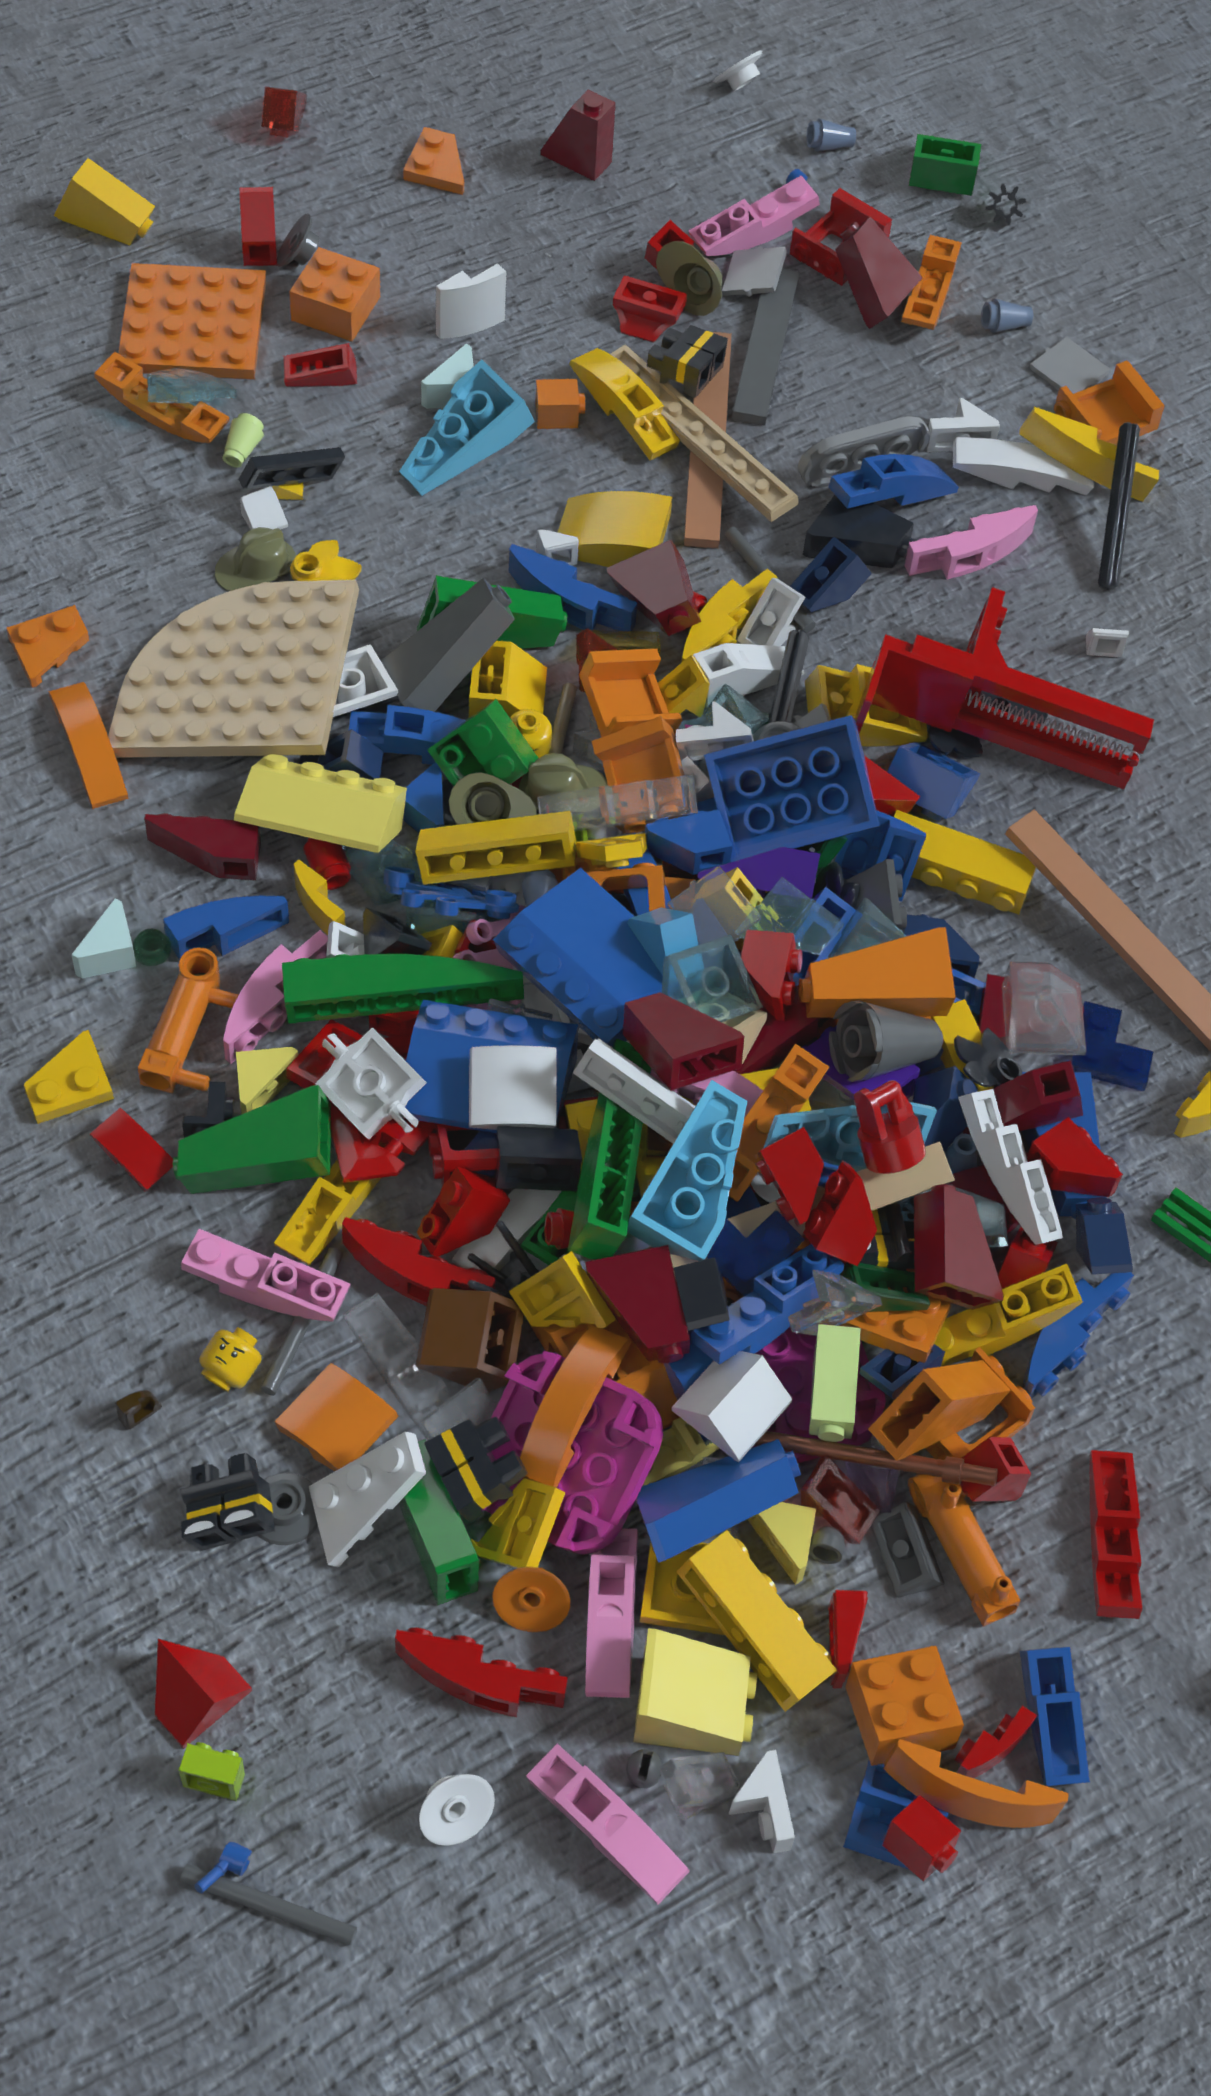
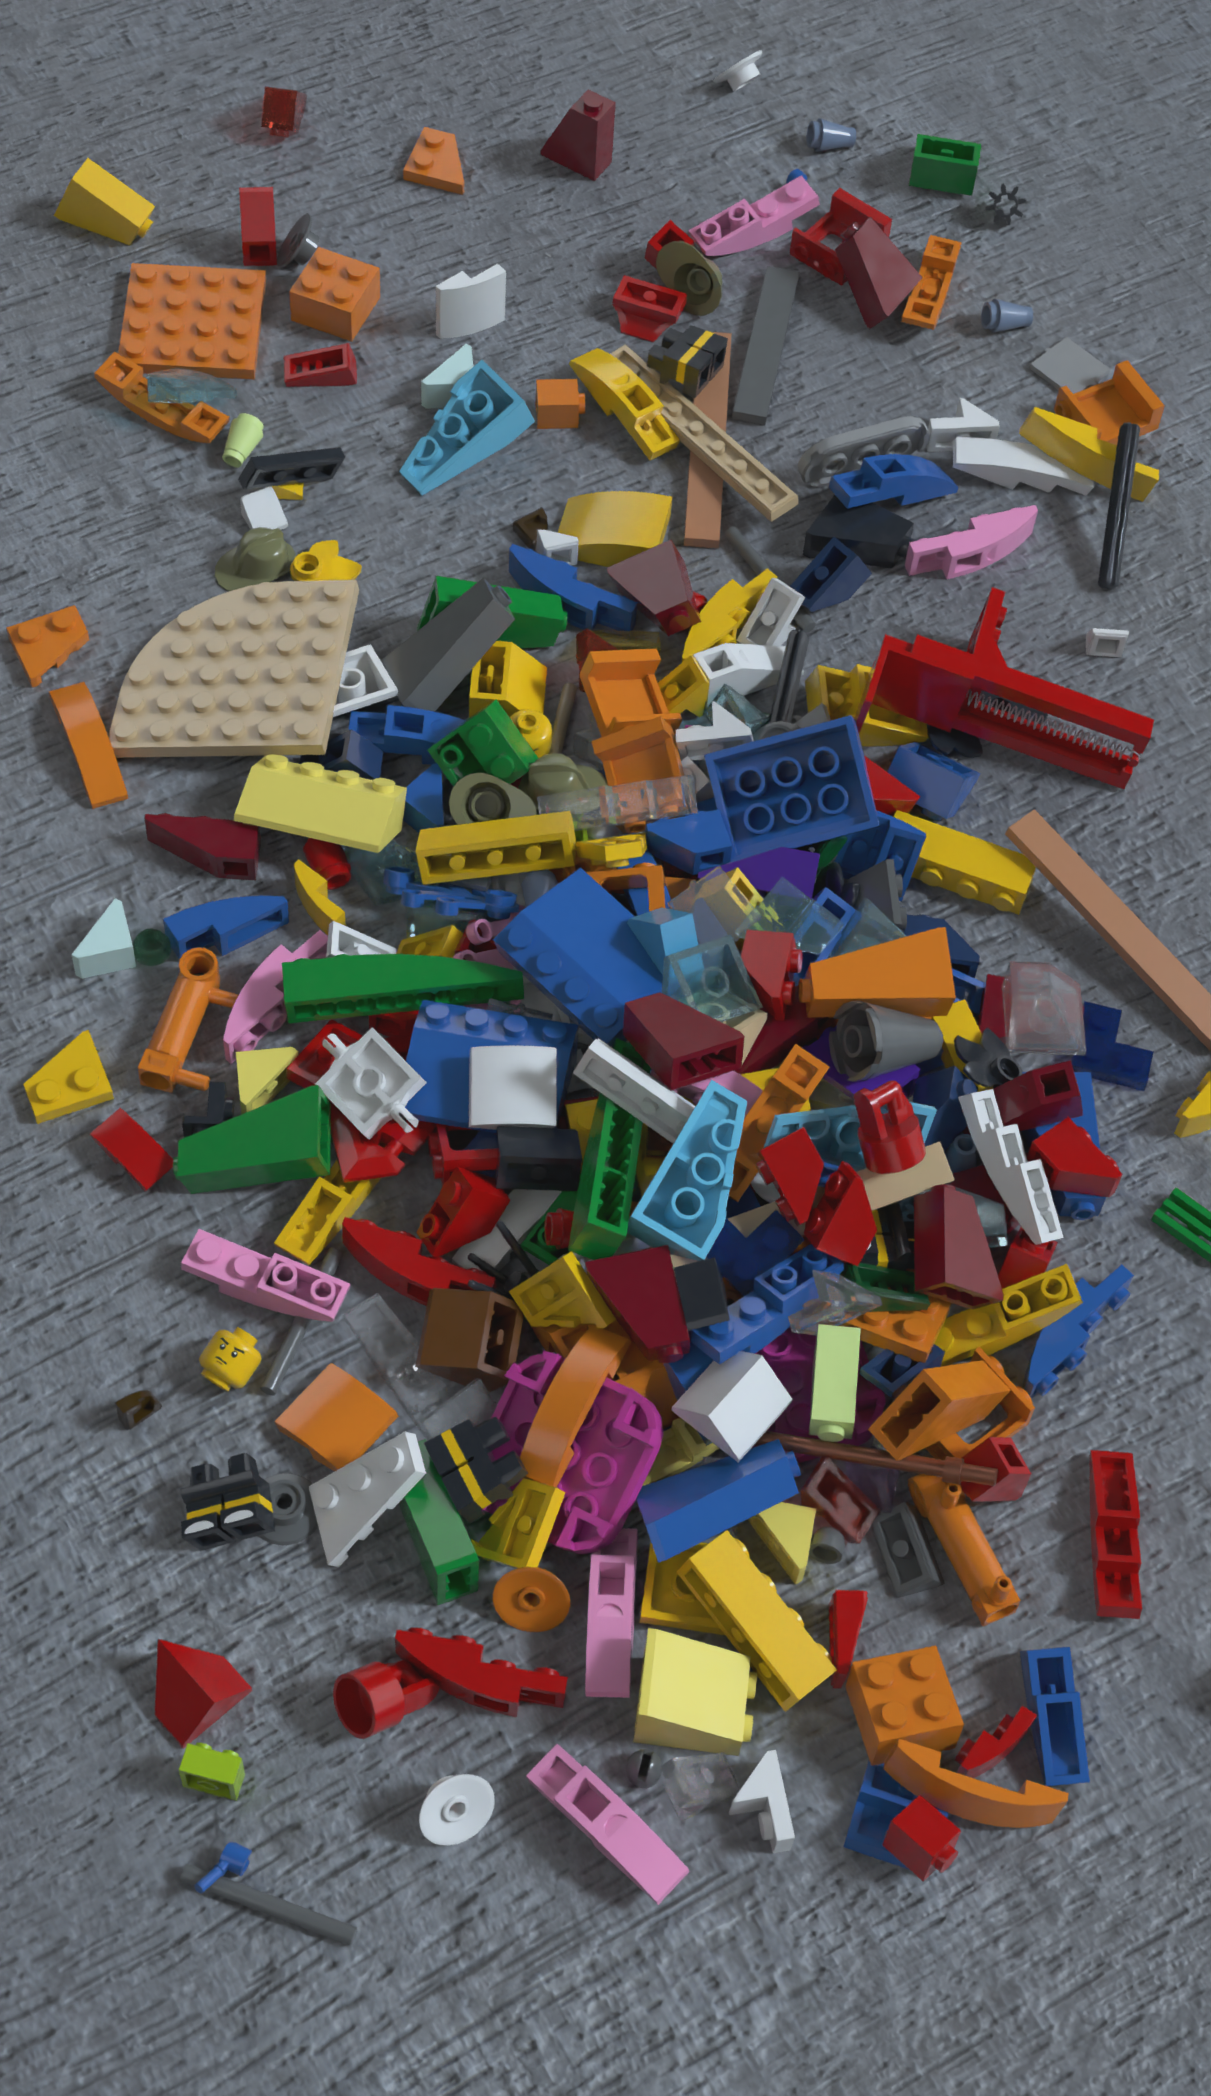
black slope [363,907,432,955] -> none
light grey piece [722,246,787,296] -> none
dark blue slope [1076,1197,1133,1275] -> none
none -> red piece [333,1660,439,1739]
none -> dark brown tile [513,507,548,551]

